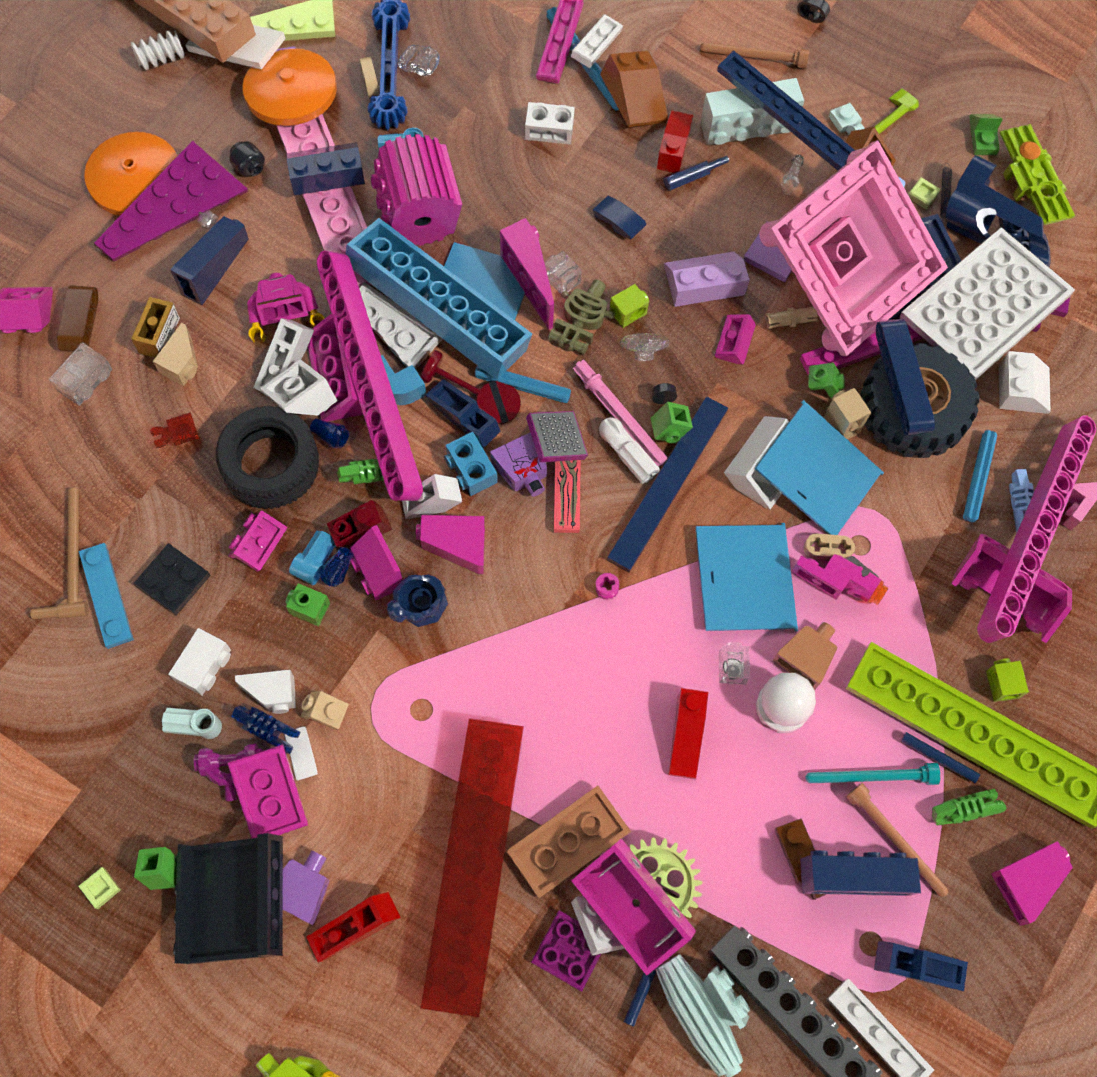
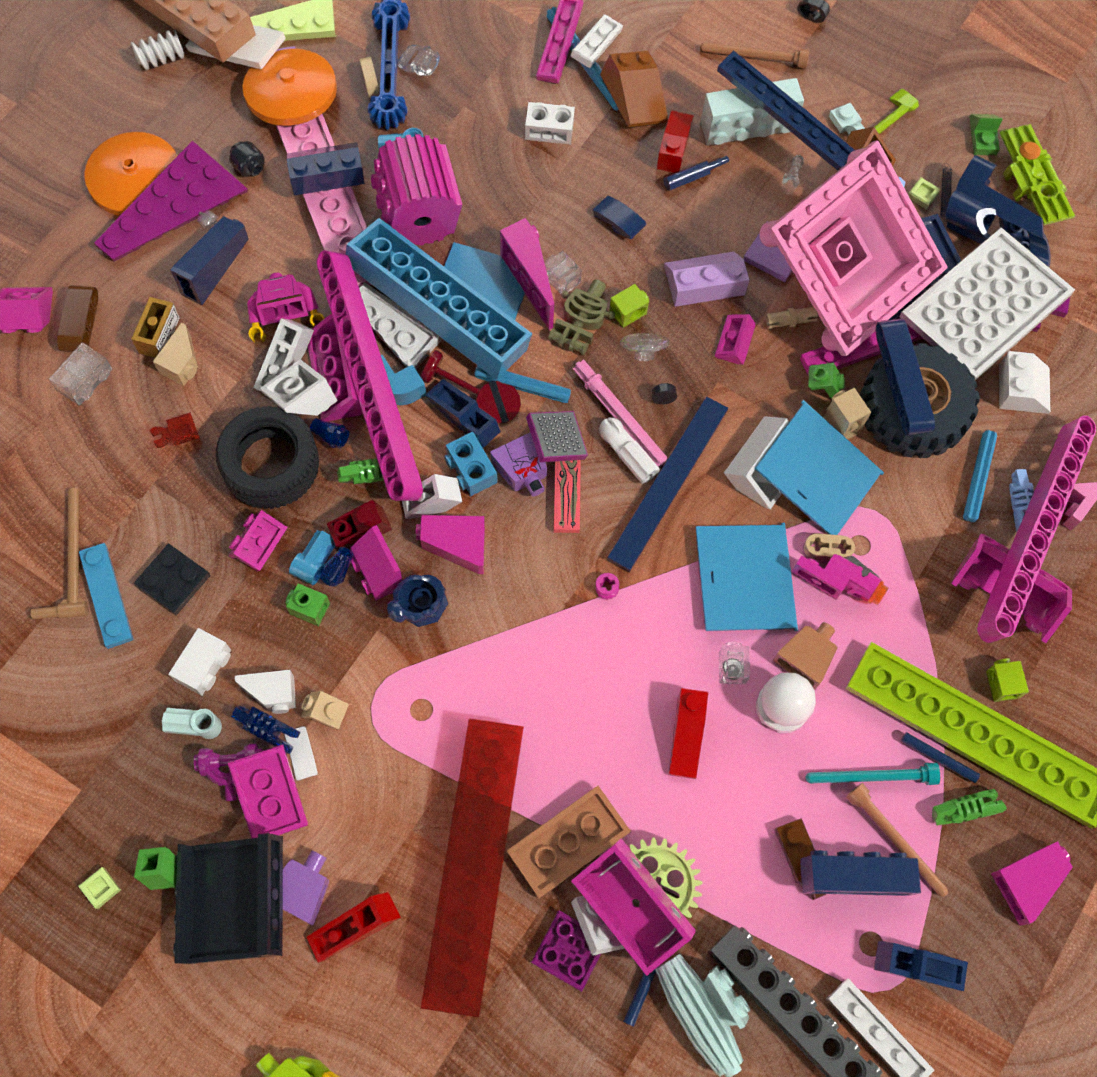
bright green brick [651,402,693,443] -> none

